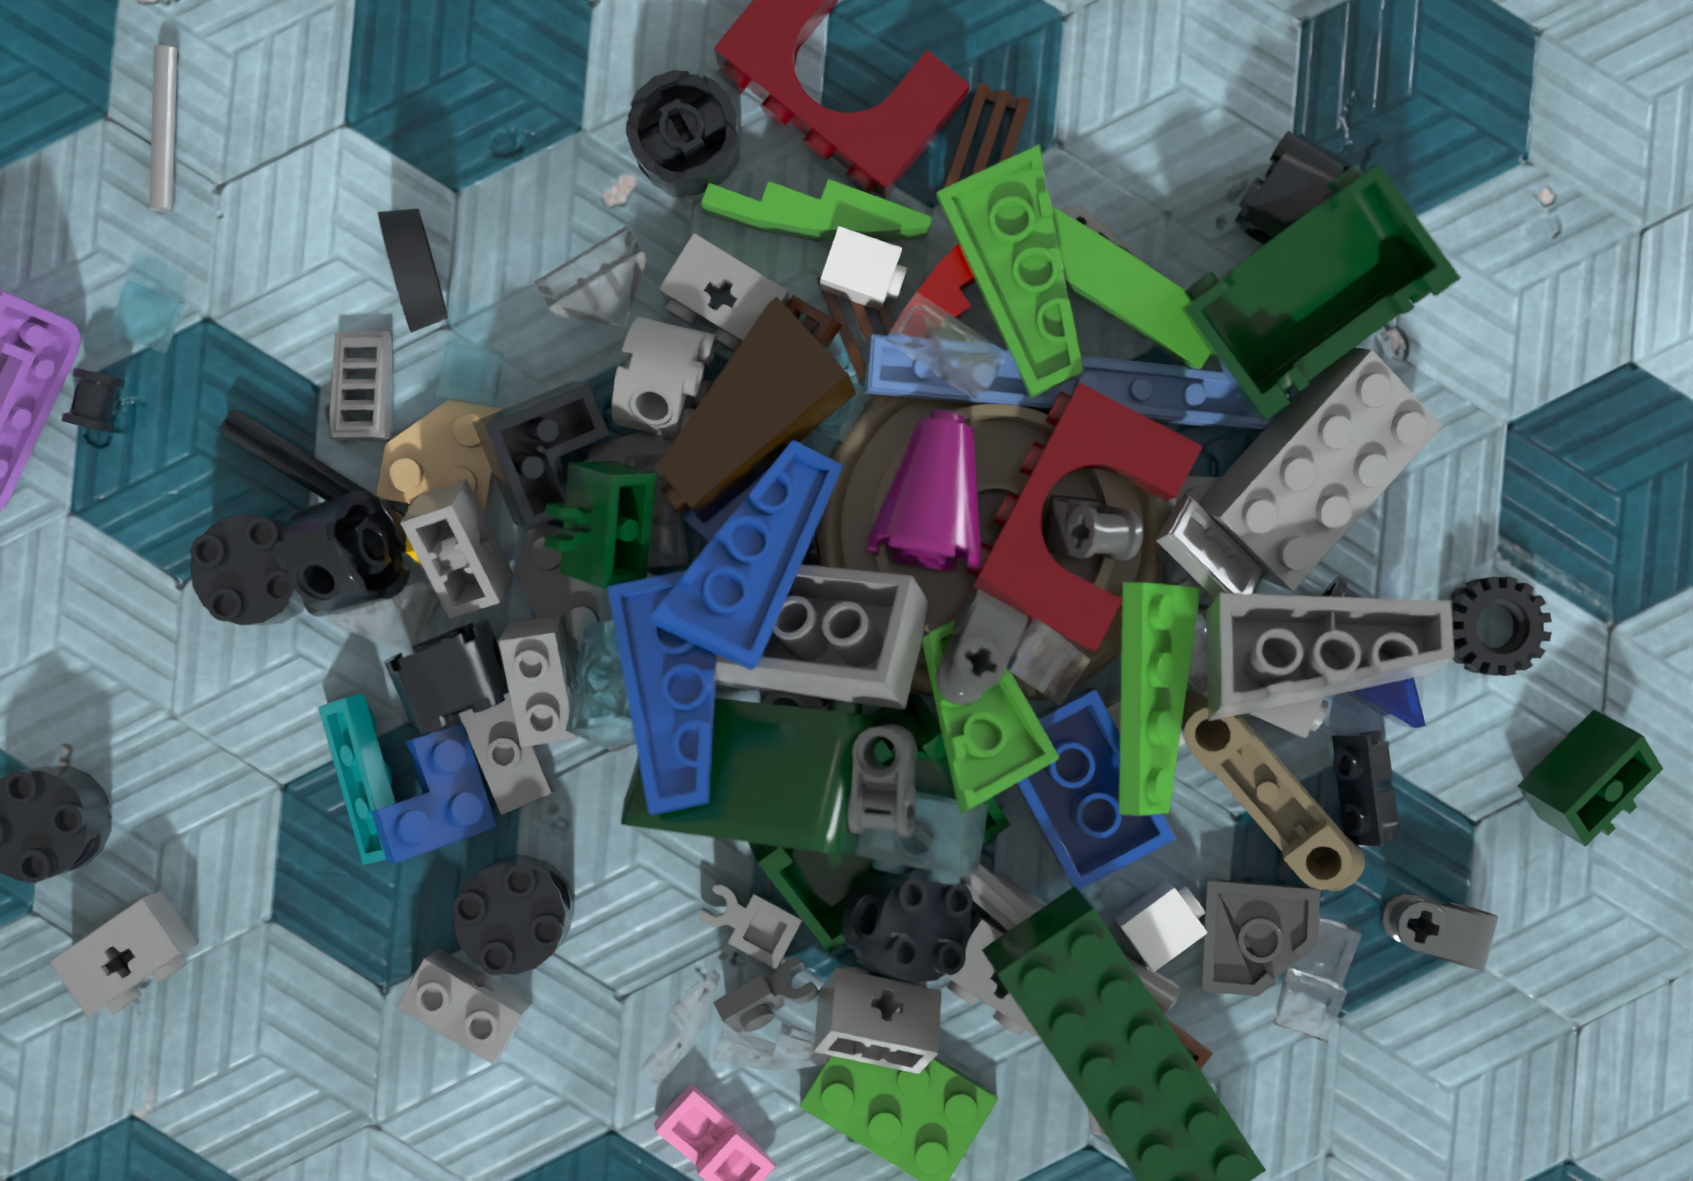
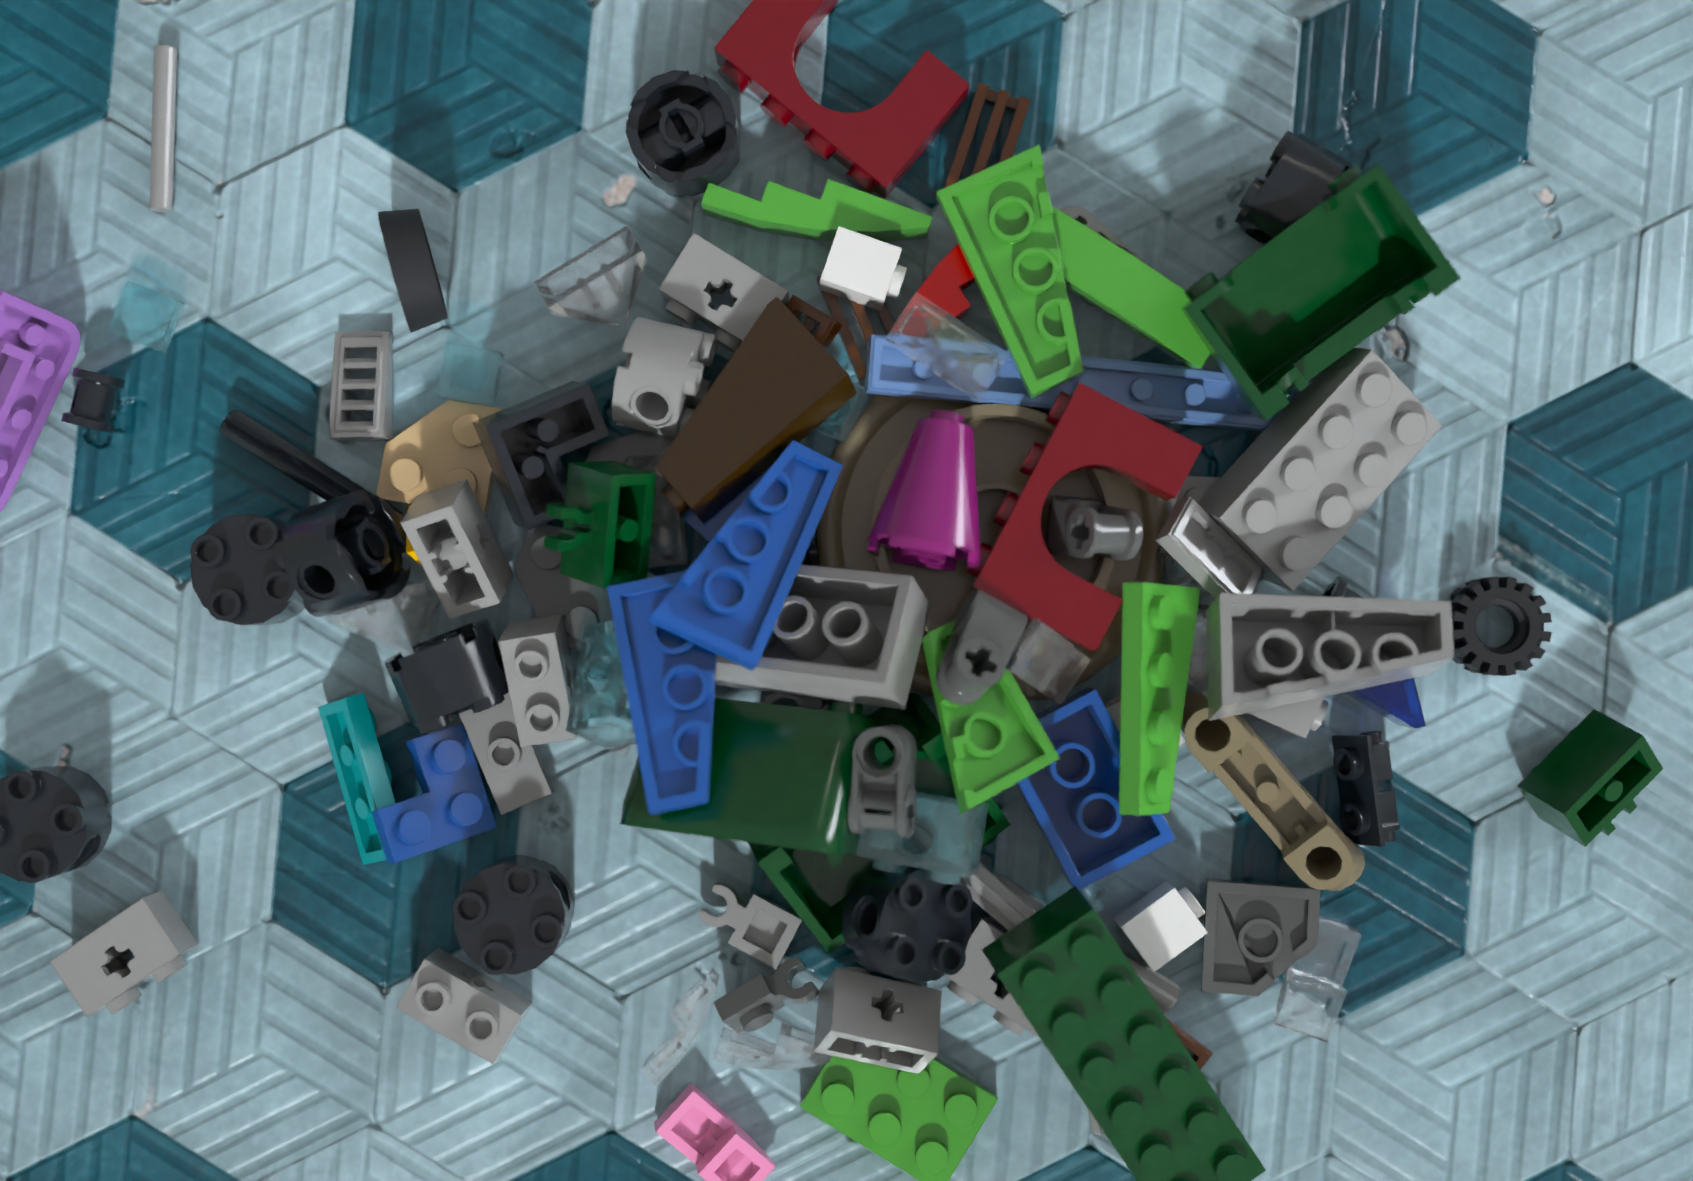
dark grey piece [1380,893,1498,970] -> none

